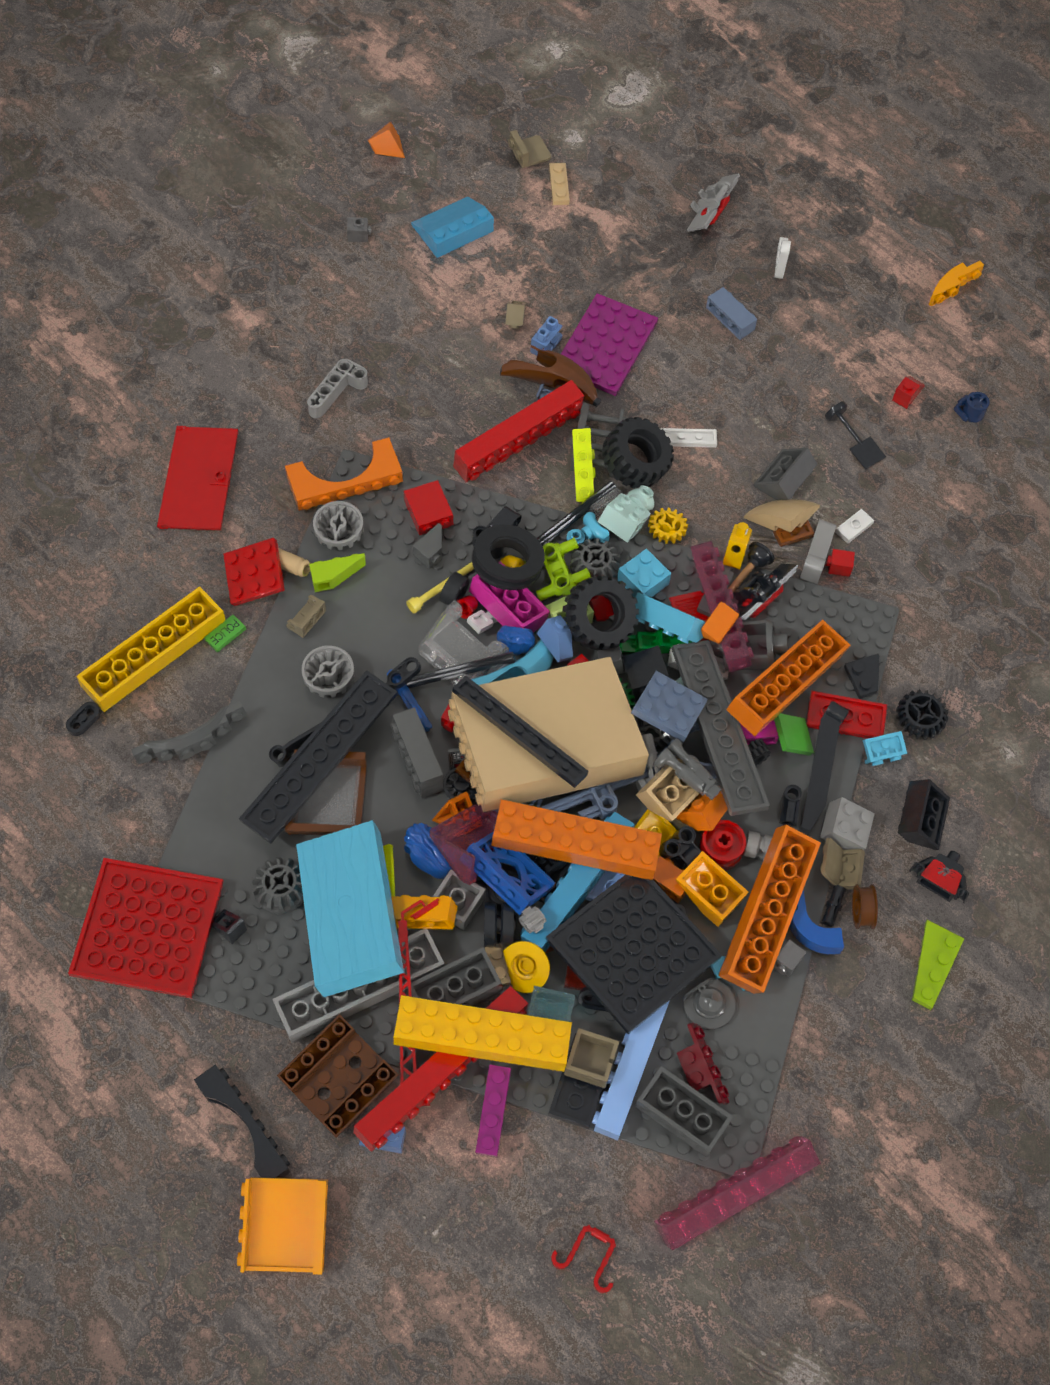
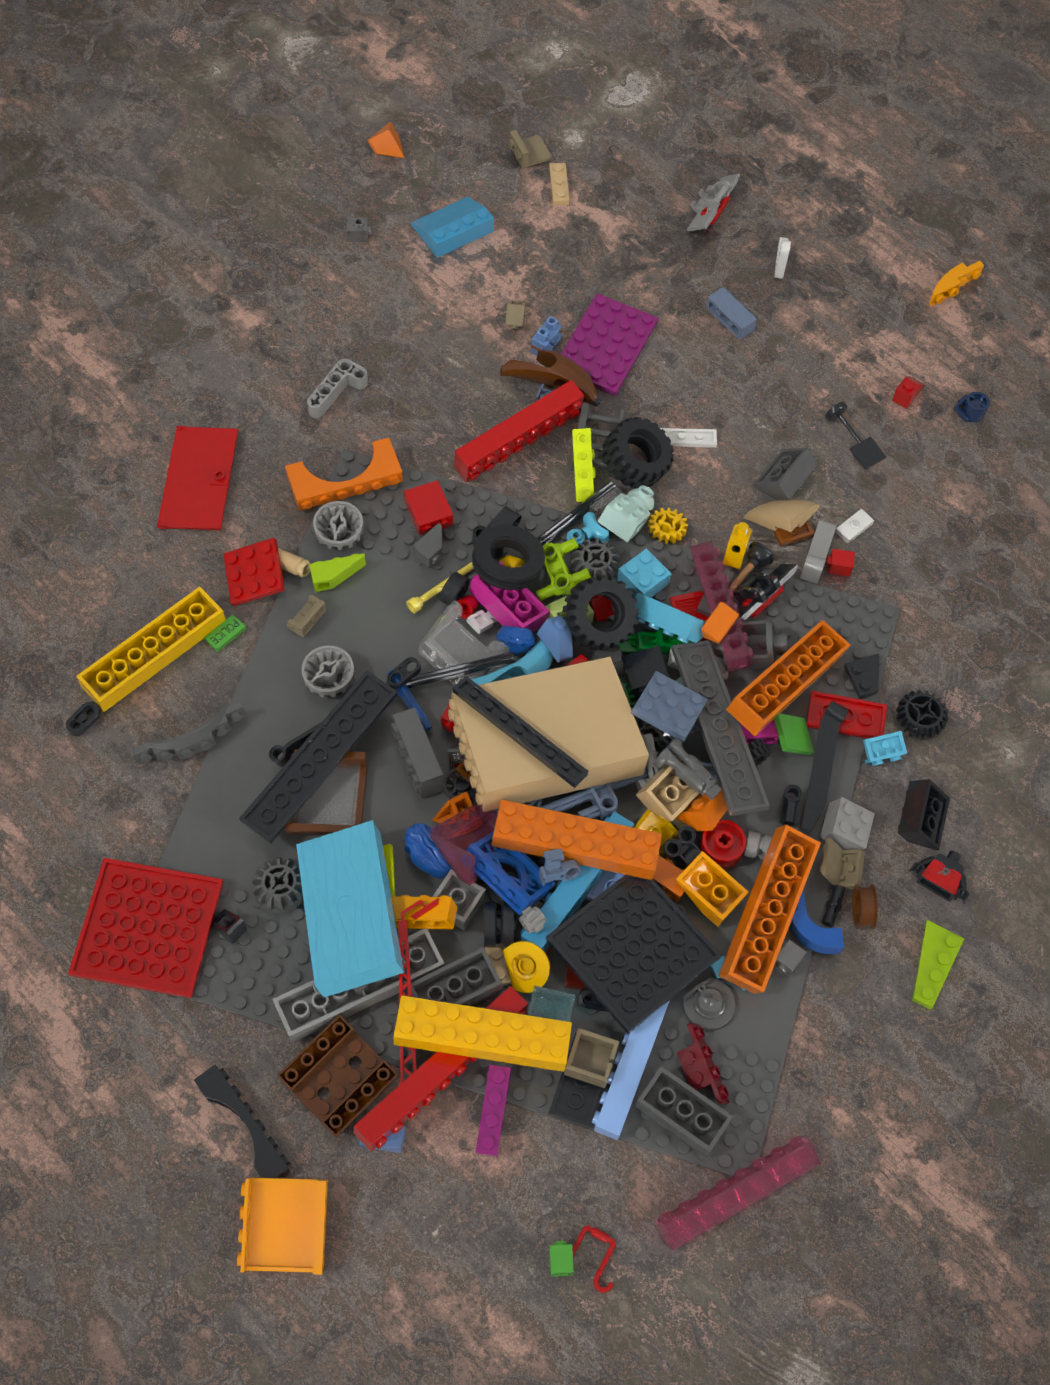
none -> sand blue piece [539,848,581,886]
none -> bright green brick [549,1241,574,1277]

